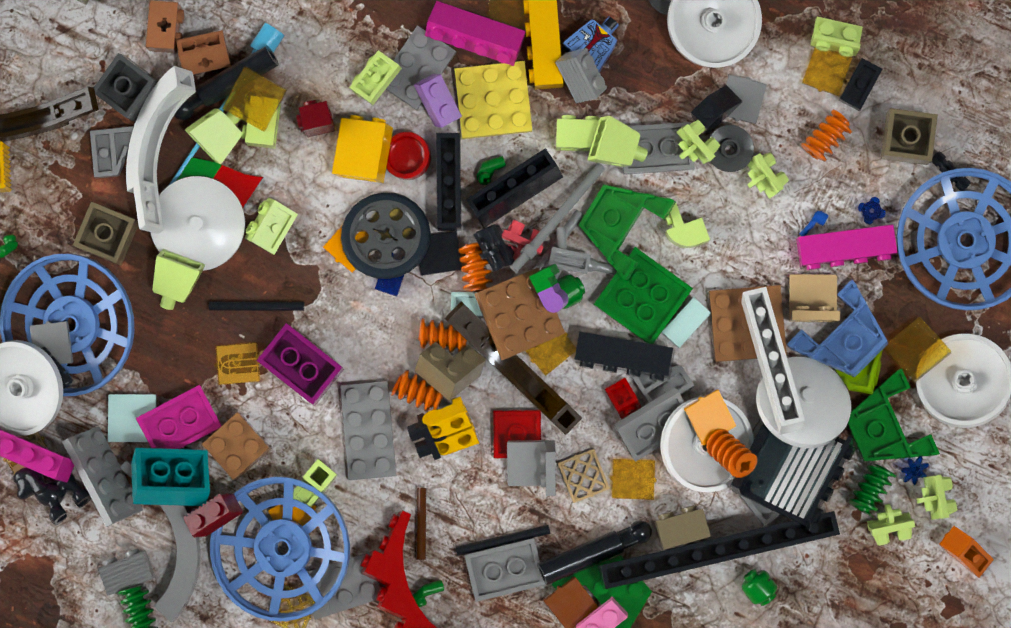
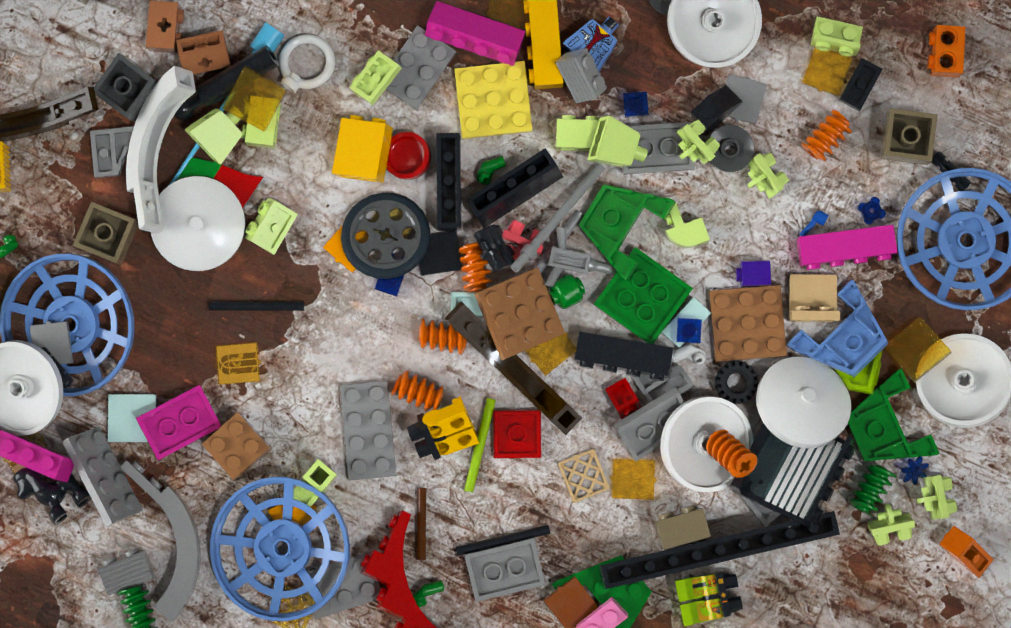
teal brick [131,448,210,506] -> none
yellowish green torso [152,249,205,310] -> none
dark red brick [184,493,243,538] -> none
magenta brick [256,323,344,406] -> none
dark red brick [296,100,335,138] -> none
medium lavender brick [414,74,462,128] -> none
dark tan brick [415,342,486,401] -> none
light grey bracket [507,440,556,496] -> none
leg [529,263,569,313] -> none
black piece [537,520,652,585] -> none
light orange piece [684,389,736,446] -> none
white brick [741,287,805,435] -> none
green head [742,569,777,606] -> none
none -> white piece [279,34,335,93]
none -> lime piece [464,398,496,493]
none -> clear blue plate [623,91,649,118]
none -> white arm [673,344,706,365]
none -> hips [675,572,743,627]
none -> clear blue plate [676,318,702,344]
none -> black tyre [715,361,759,404]
none -> dark purple brick [736,261,771,287]
none -> orange brick [927,25,966,77]

